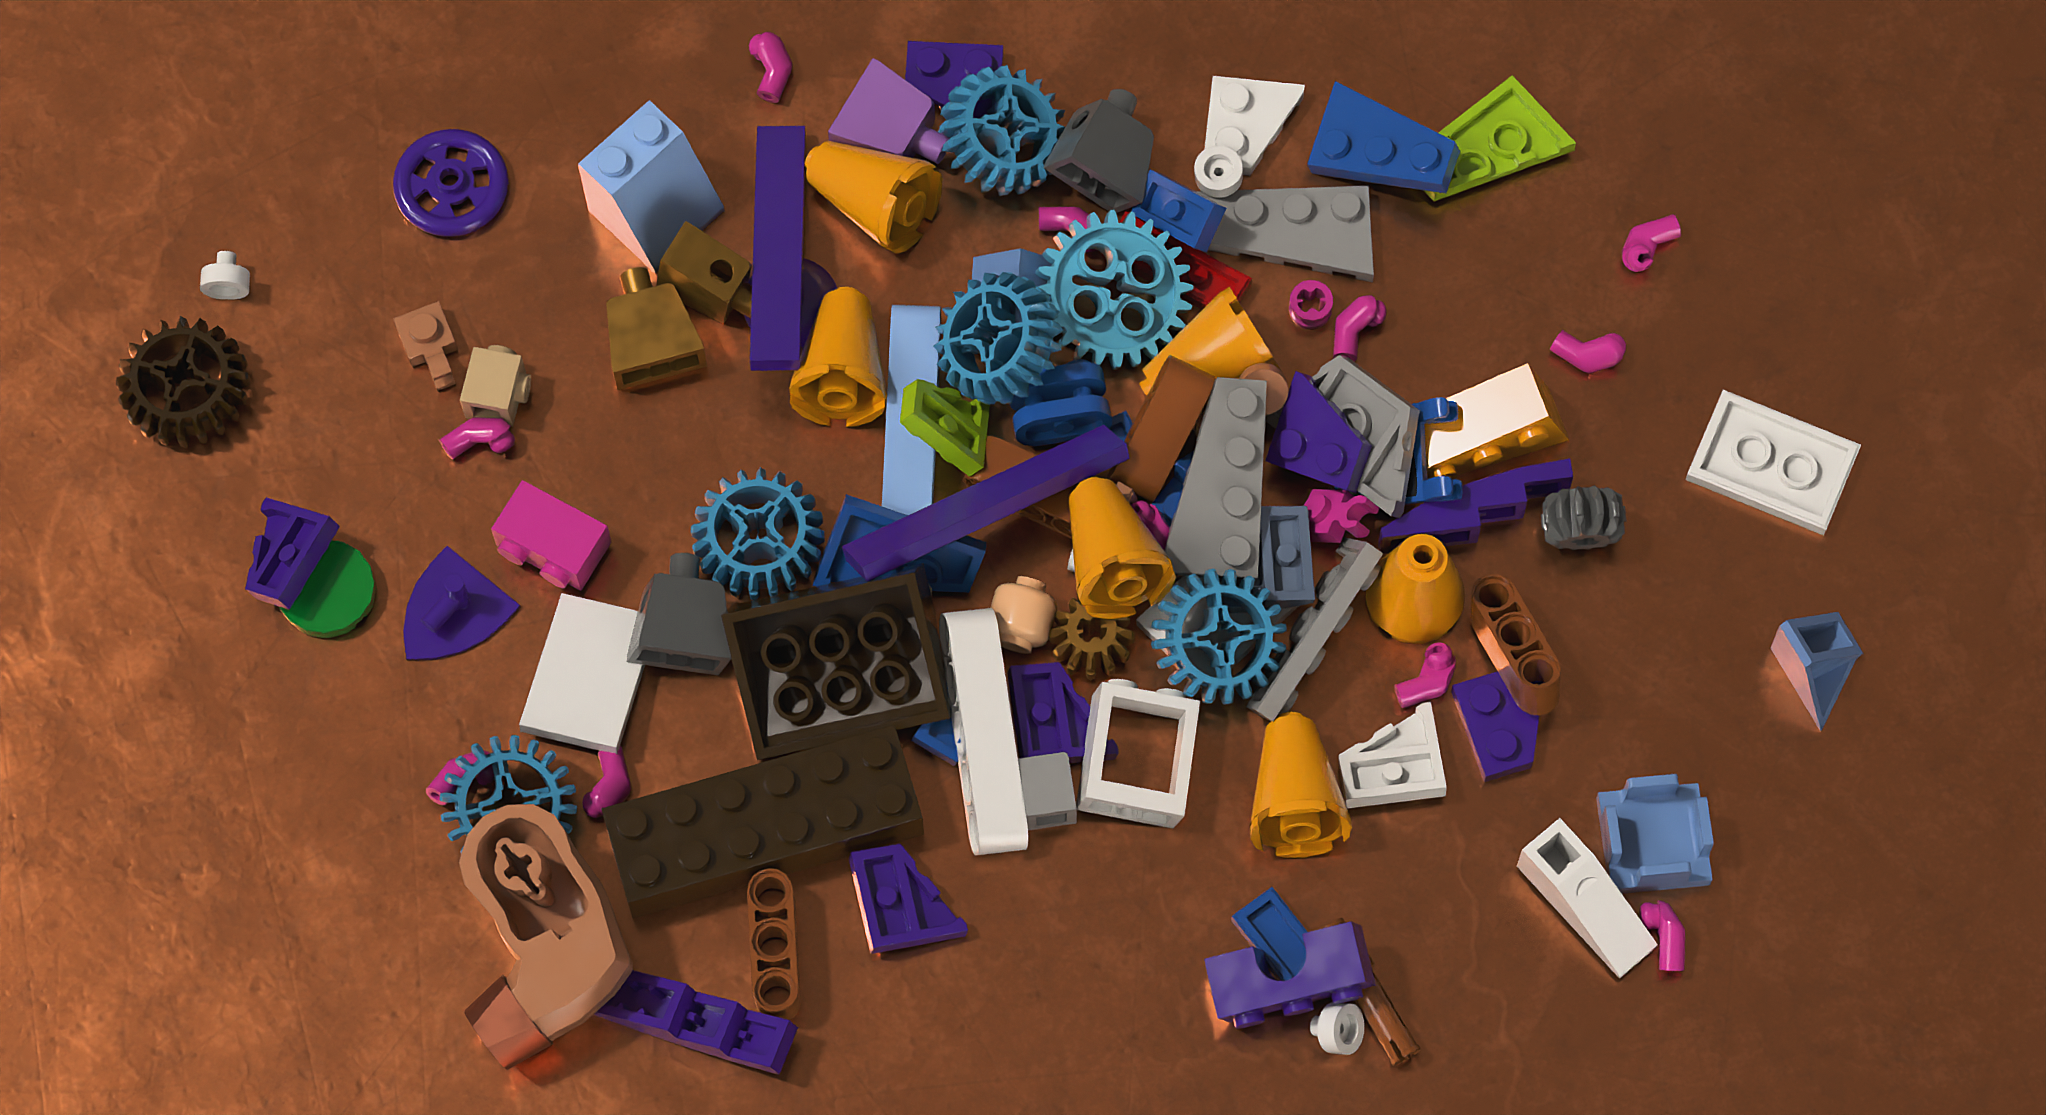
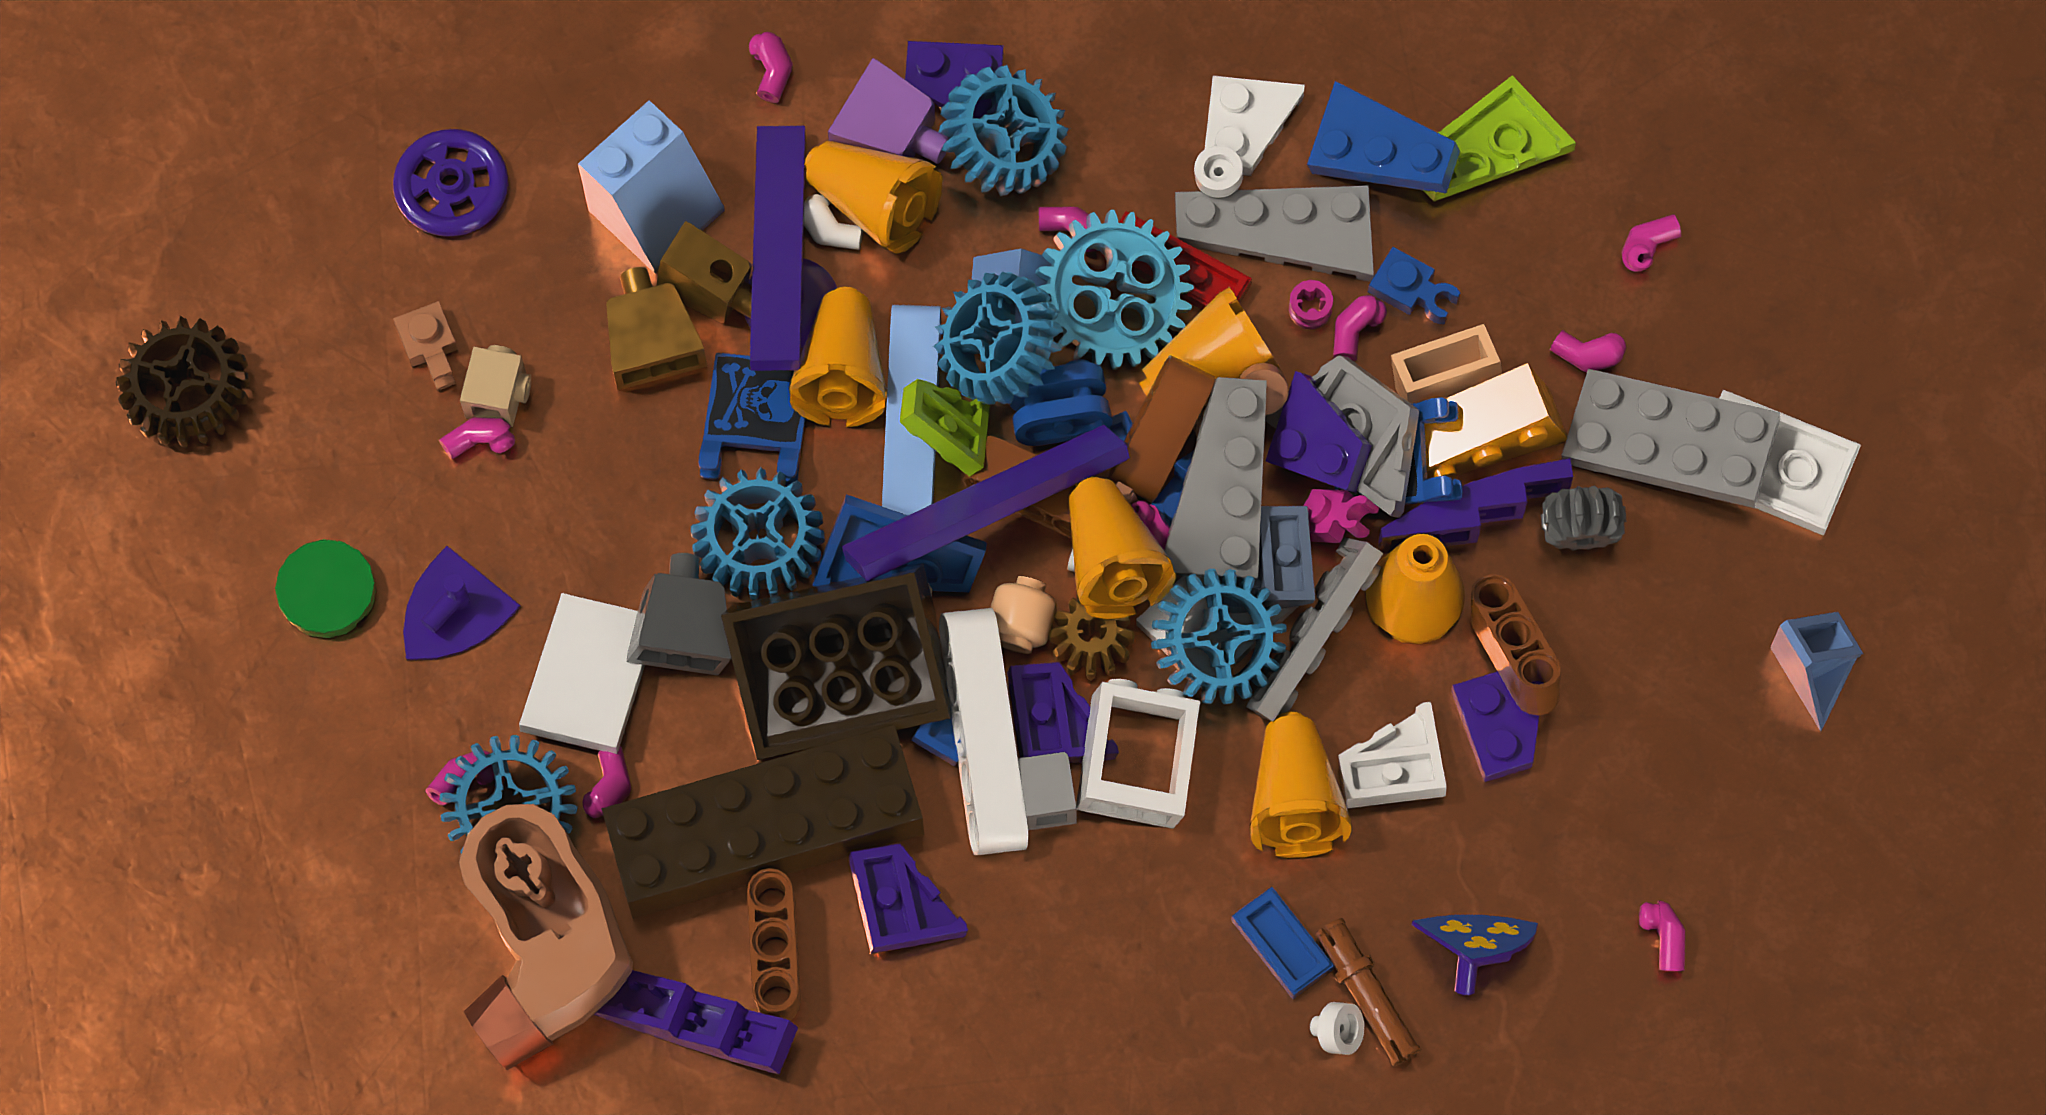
white tile [200,251,250,299] -> none
dark purple wing [245,497,340,610] -> none
dark pink brick [491,480,612,591] -> none
dark grey torso [1044,89,1154,213] -> none
blue plate [1131,169,1227,252] -> none
dark purple arch [1204,921,1376,1028] -> none
dark pink arm [1394,642,1456,708] -> none
white slope [1517,818,1658,979] -> none
medium blue panel [1596,774,1714,894] -> none
none -> flag [698,353,806,486]
none -> white arm [804,194,863,250]
none -> blue plate [1368,247,1460,325]
none -> light nougat piece [1391,324,1502,404]
none -> shield [1412,915,1538,995]
none -> light grey plate [1562,369,1780,508]

